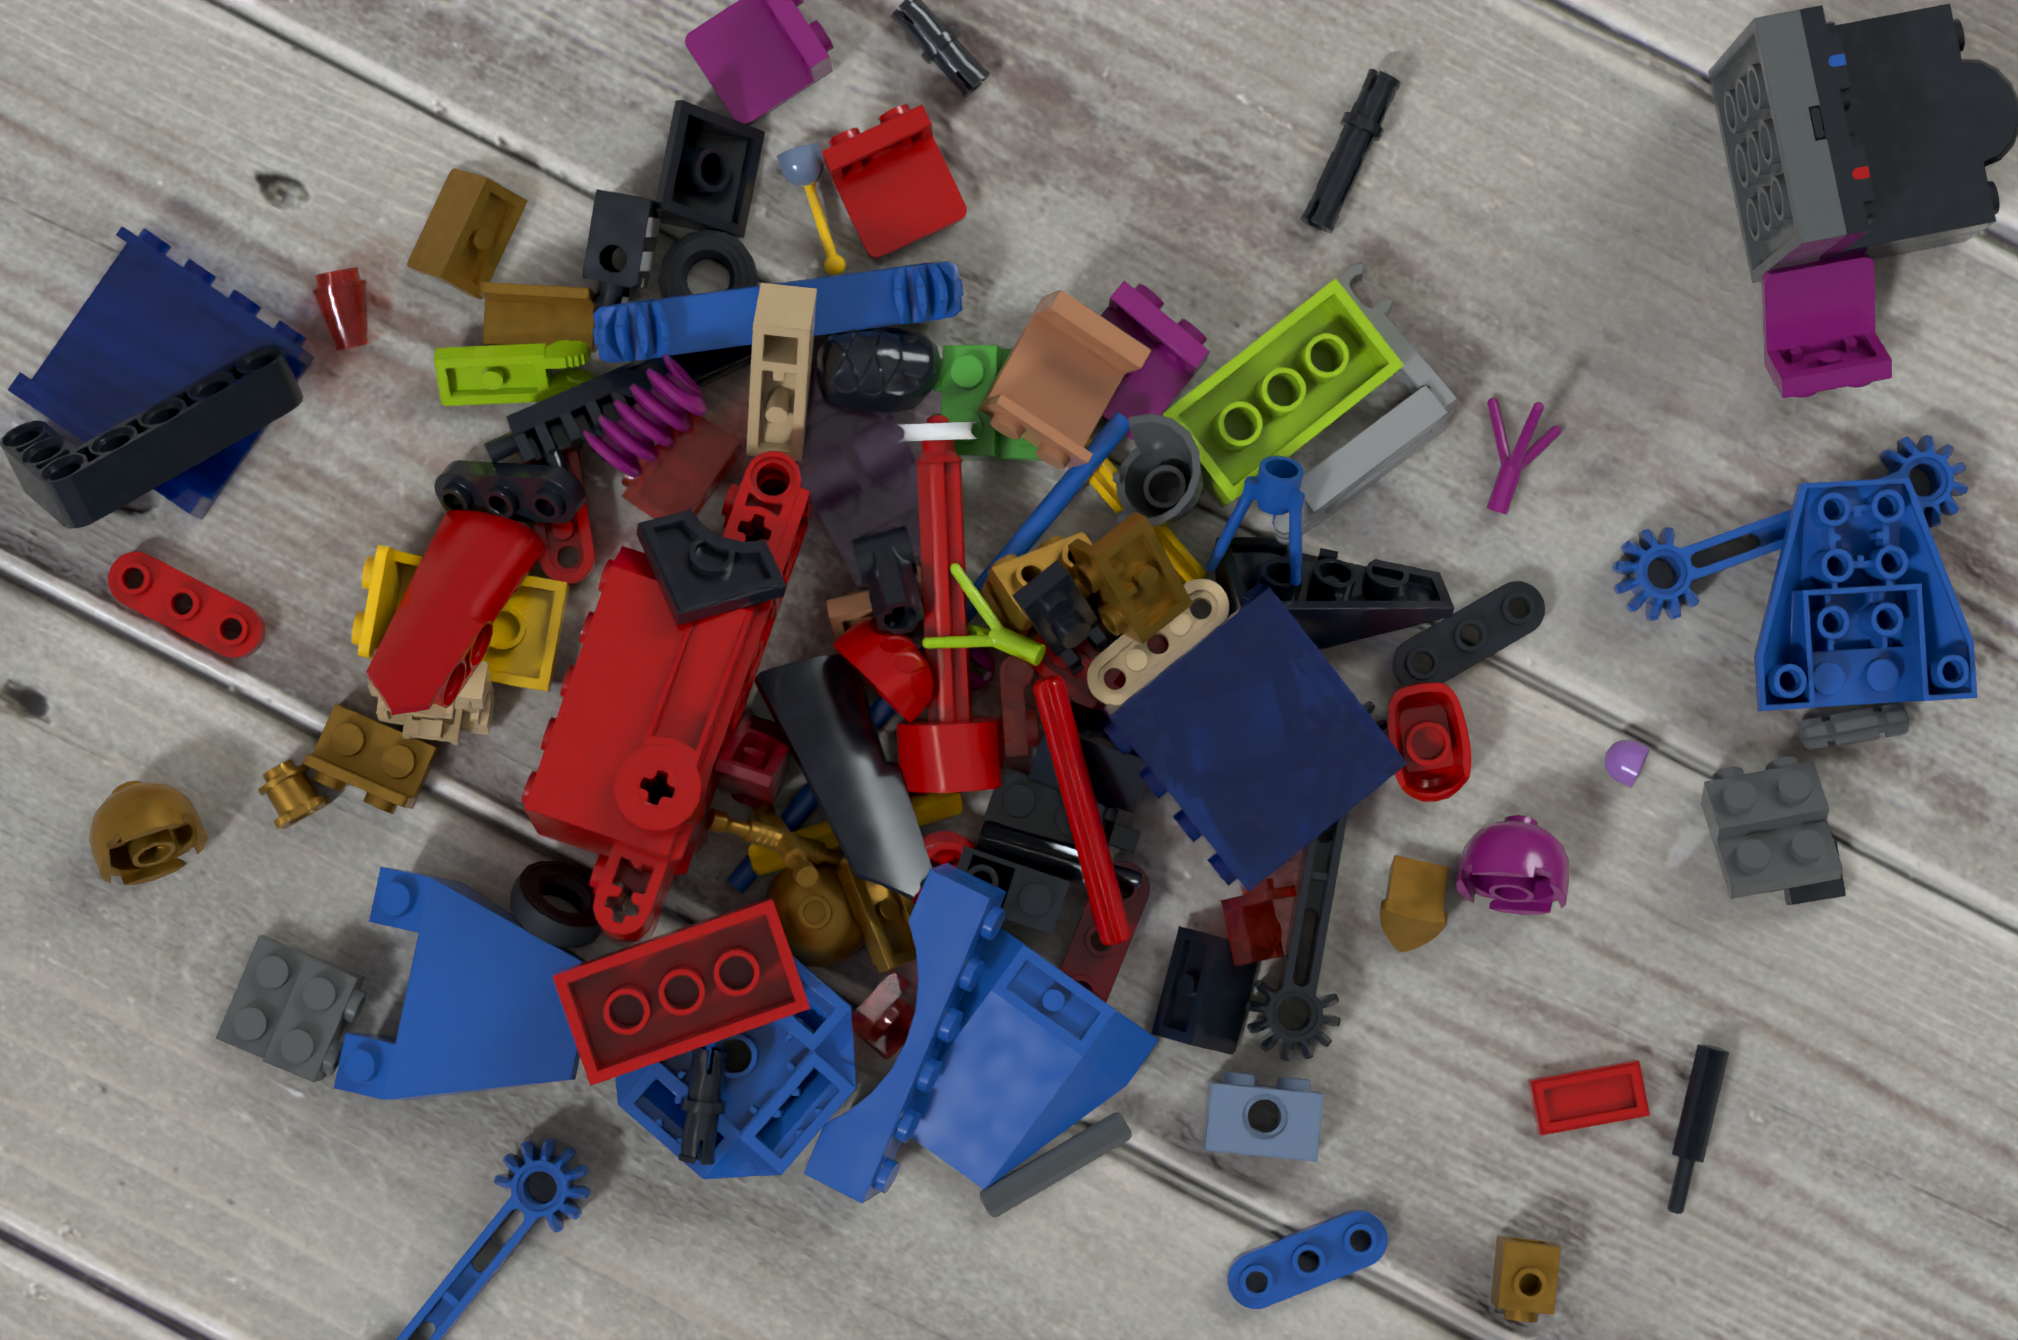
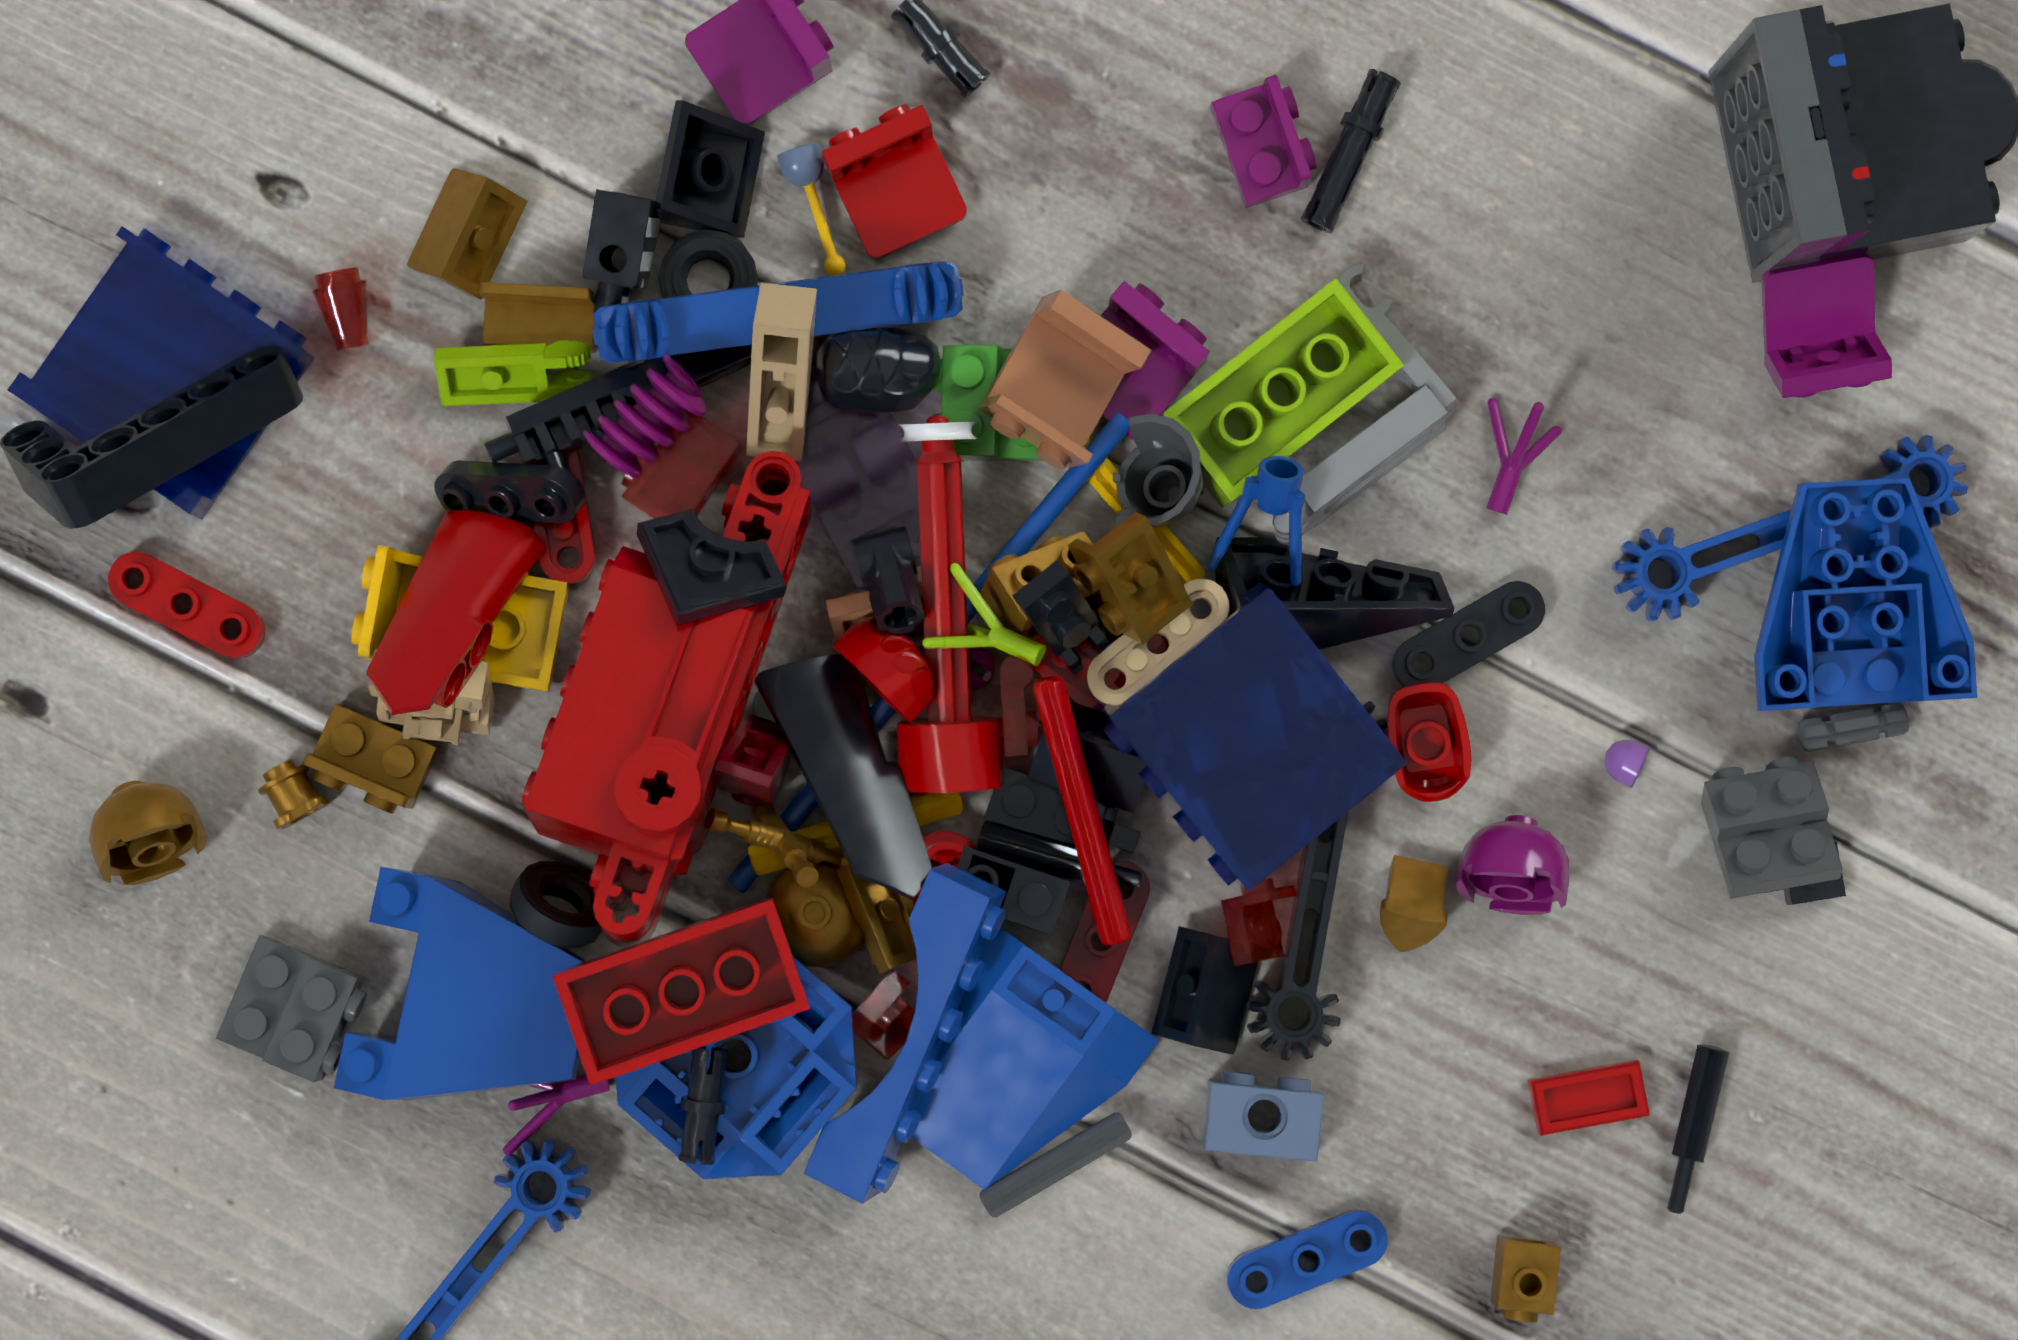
none -> magenta plant [503,1074,610,1155]
none -> magenta bracket [1210,75,1317,208]

